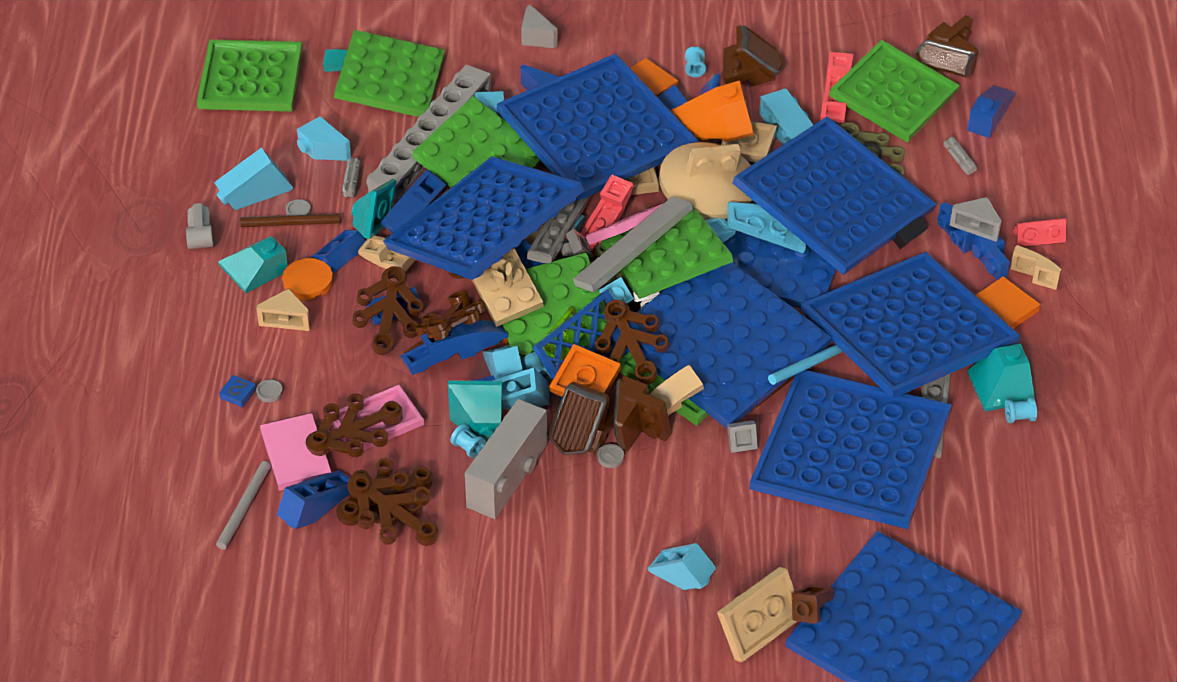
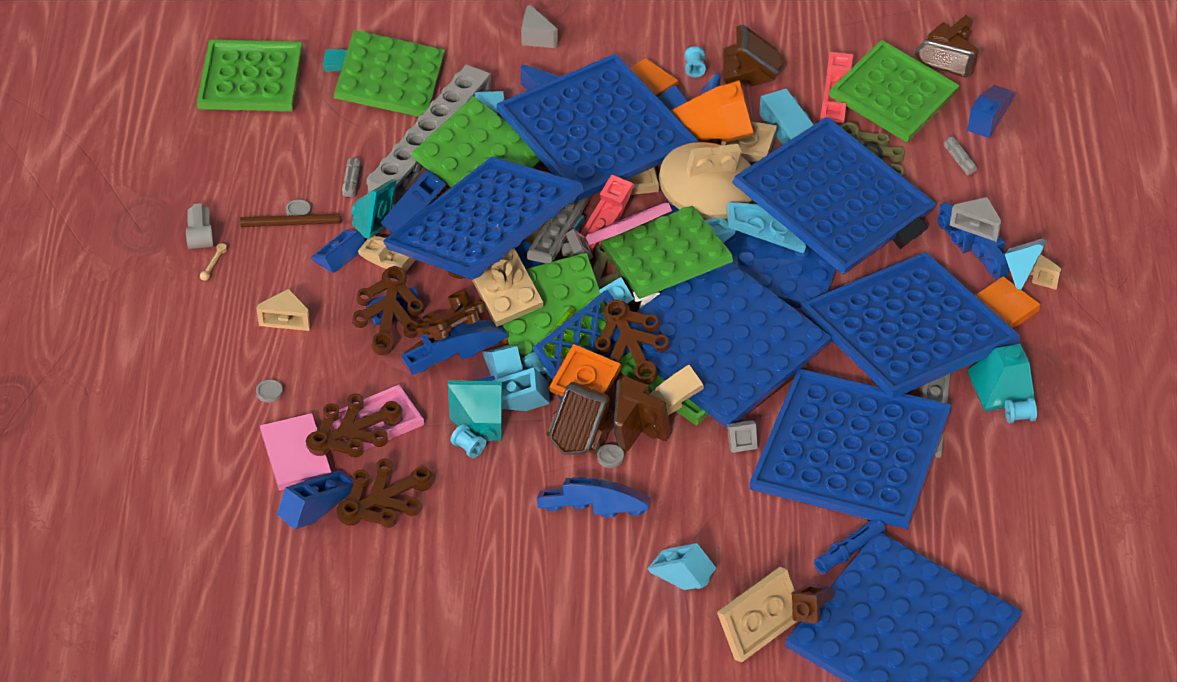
medium azure slope [214,147,293,210] -> none
light grey bar [216,461,271,550] -> none
teal slope [218,236,288,293] -> none
blue tile [219,375,256,407] -> none
orange tile [282,258,333,300] -> none
medium azure slope [297,117,351,161] -> none
reddish brown plant [347,471,438,546] -> none
light grey brick [465,399,547,519] -> none
light grey tile [573,196,693,293] -> none
medium azure bar [768,344,843,385] -> none
coral hinge [1013,218,1066,247] -> none
none -> tan hinge [200,243,227,281]
none -> blue slope [537,477,651,518]
none -> blue pin [814,519,885,574]
none -> medium azure slope [1005,239,1047,290]

